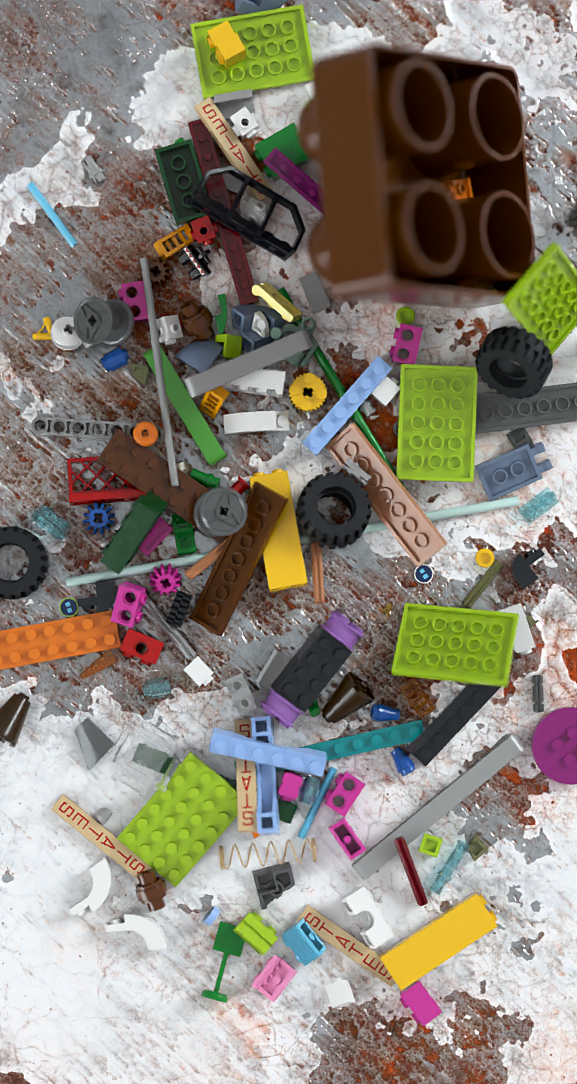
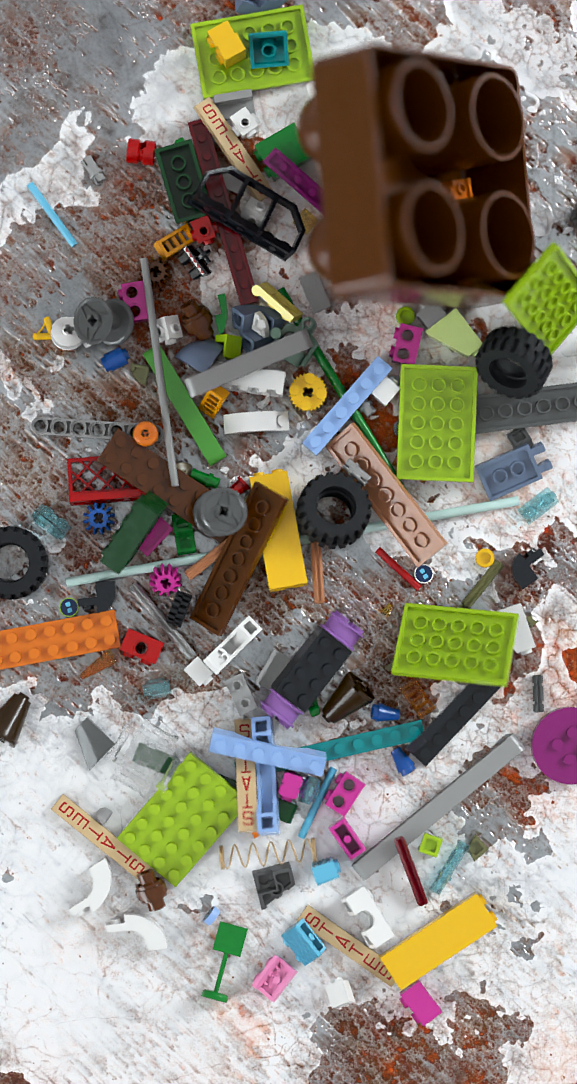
dark pink brick [111,581,147,628] -> none
lime brick [233,912,278,956] -> none
none -> red wheel [126,138,156,166]
none -> white arch [203,616,262,675]
none -> teal slope [248,30,289,69]
none -> clear yellow tile [292,208,318,236]
none -> medium azure brick [311,856,342,885]
none -> red bar [375,547,422,591]
none -> light grey brick [416,305,446,330]
none -> yellowish green slope [424,308,482,358]

